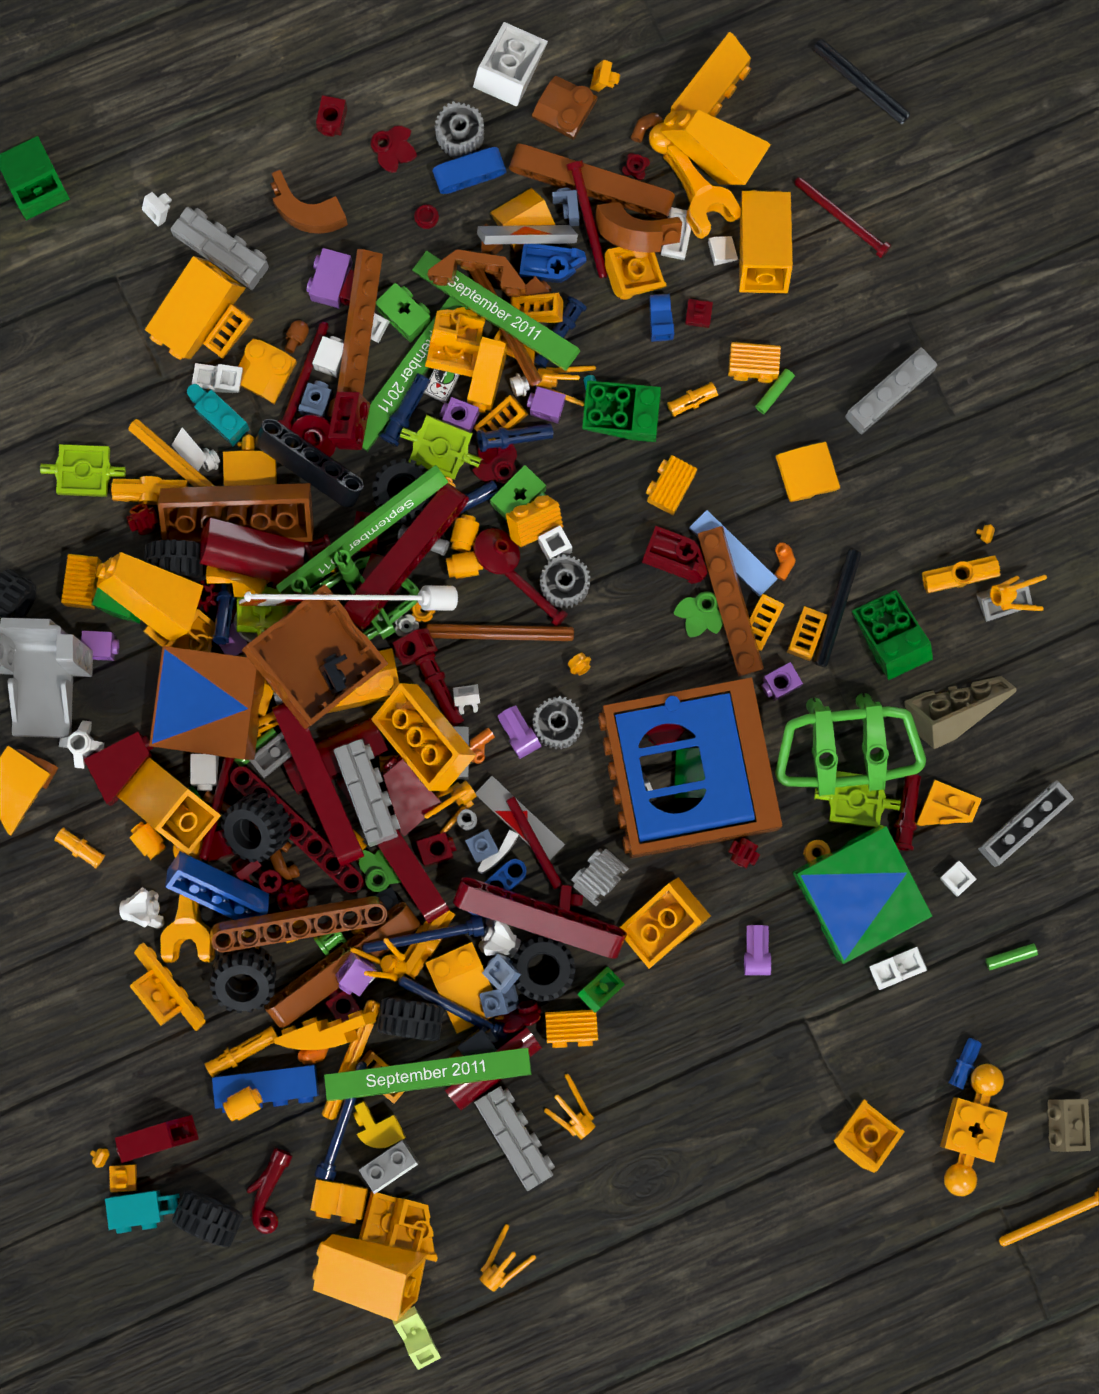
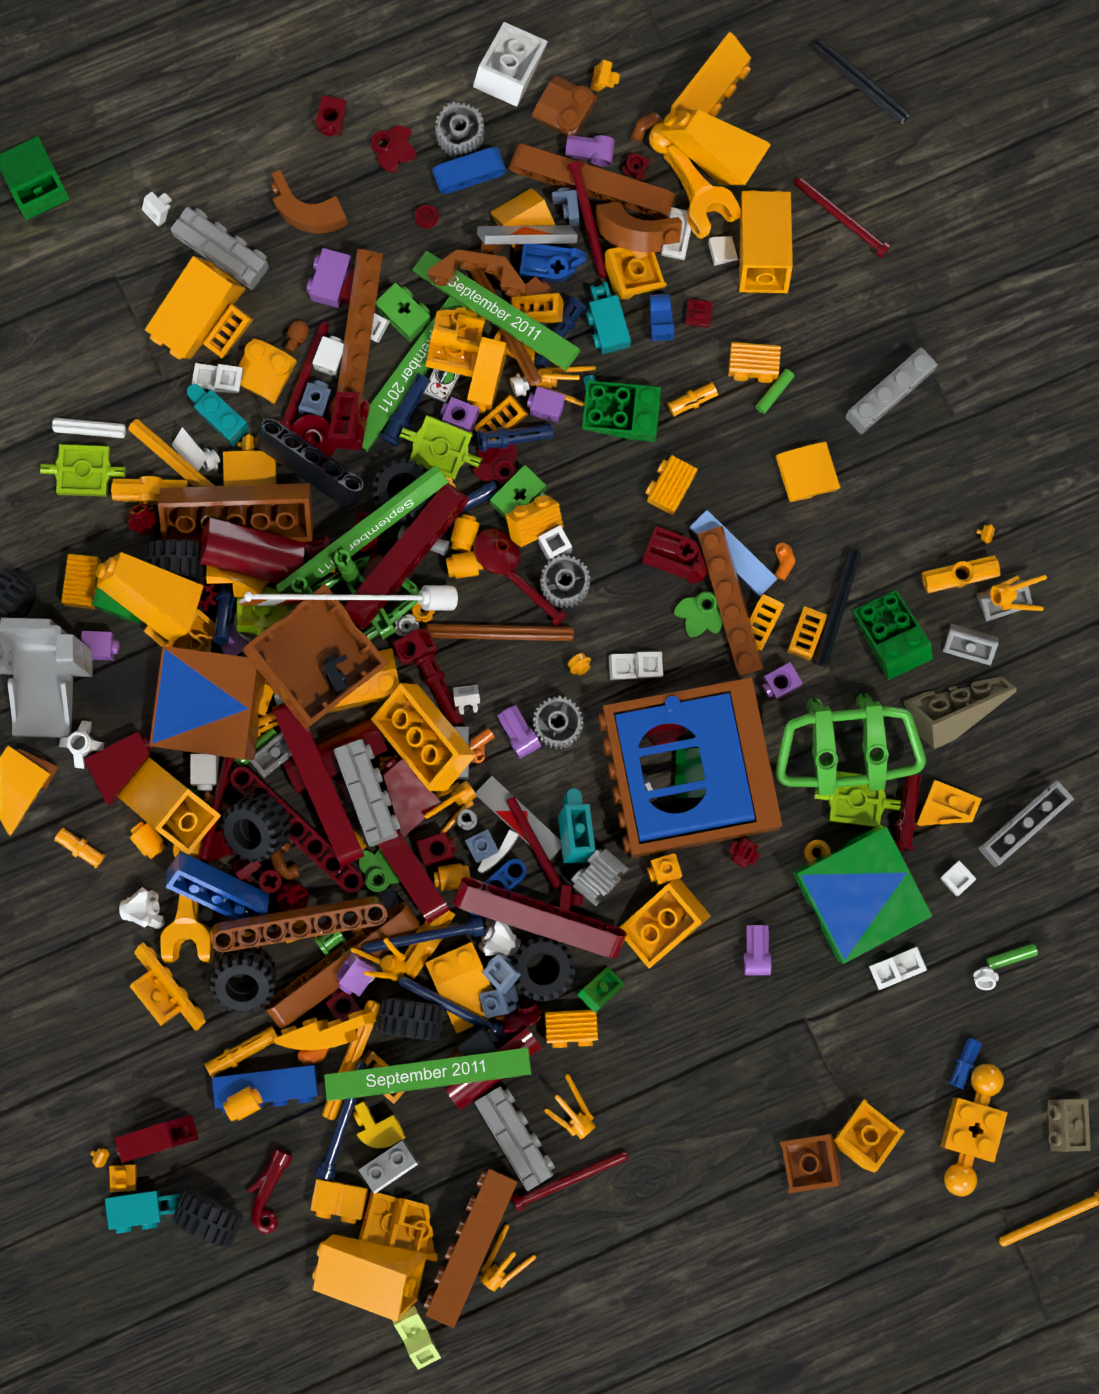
none -> white axle [52,418,126,438]
none -> dark orange brick [423,1168,518,1328]
none -> light orange brick [433,863,470,891]
none -> dark red bar [511,1151,629,1212]
none -> teal brick [558,788,596,863]
none -> medium lavender piece [565,135,615,167]
none -> teal brick [586,282,631,355]
none -> white slope [609,652,663,680]
none -> light orange bracket [647,854,682,887]
none -> dark orange slope [780,1134,841,1193]
none -> light grey slope [943,624,998,665]
none -> white plate [973,967,999,990]

